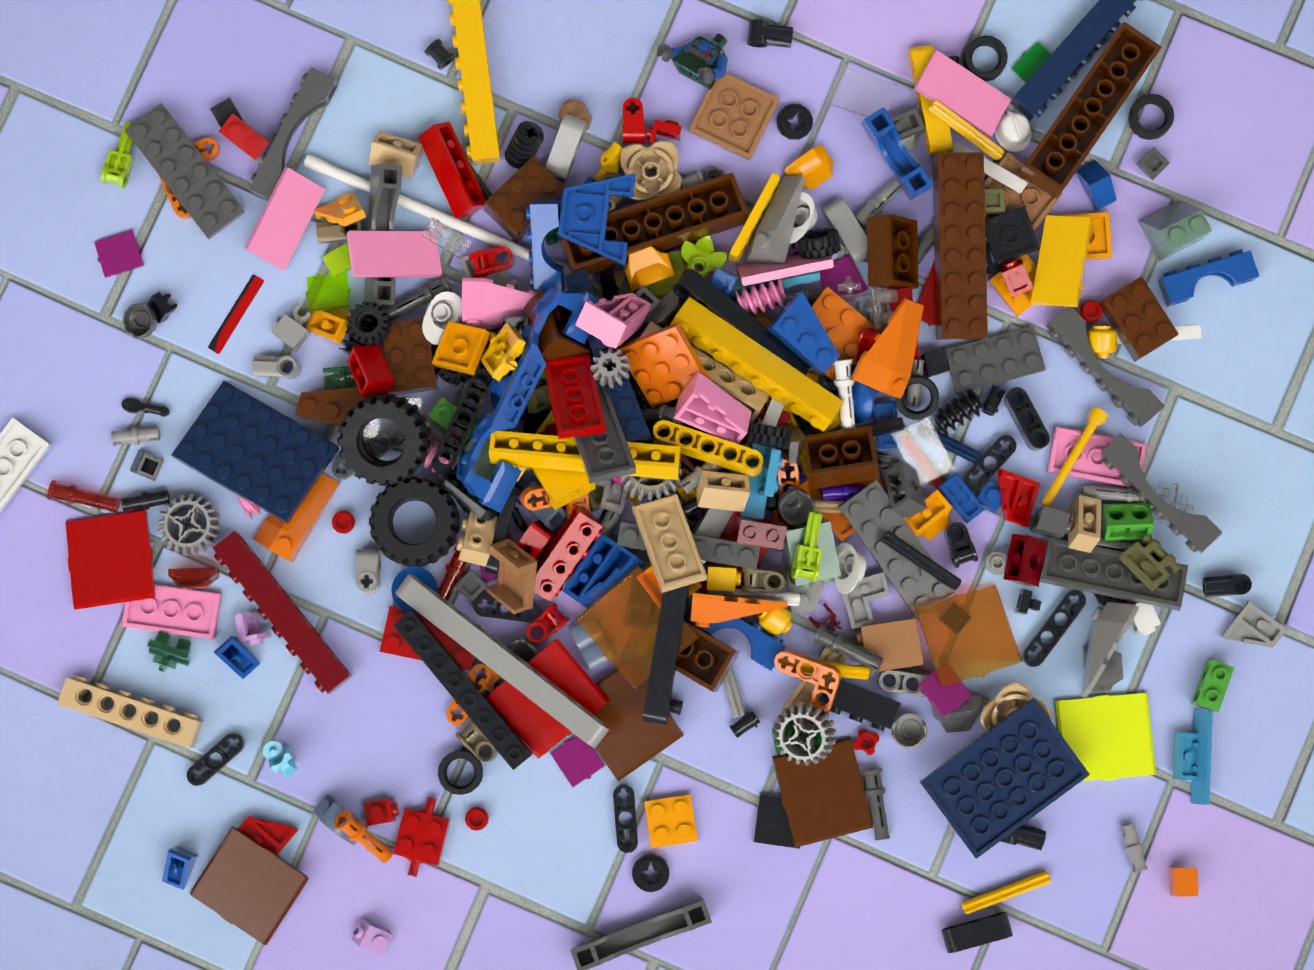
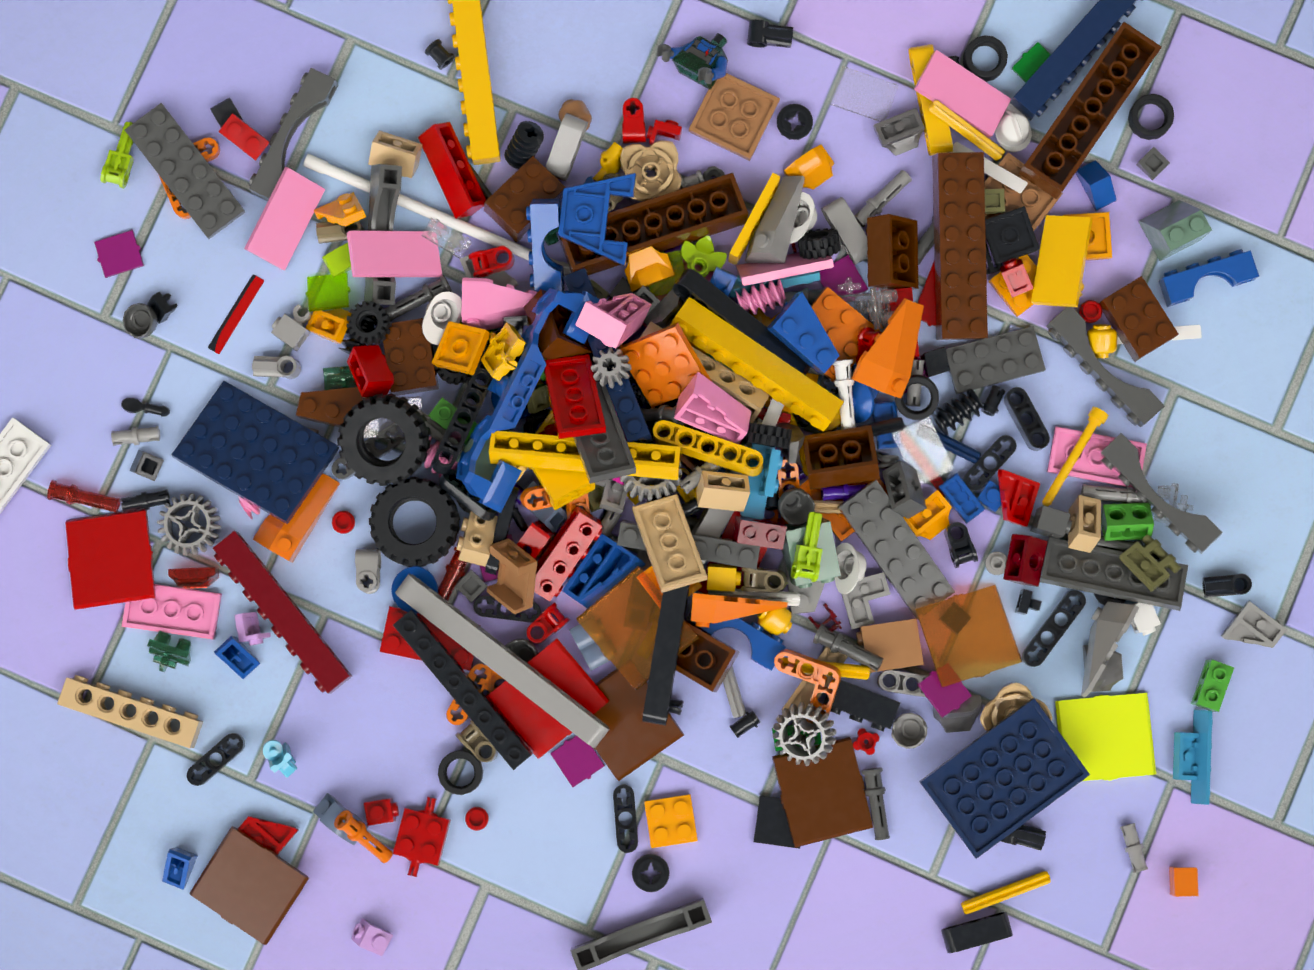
black slope [600,264,626,299] -> none
blue arch [861,107,933,201] -> none
black axle [881,531,962,590] -> none

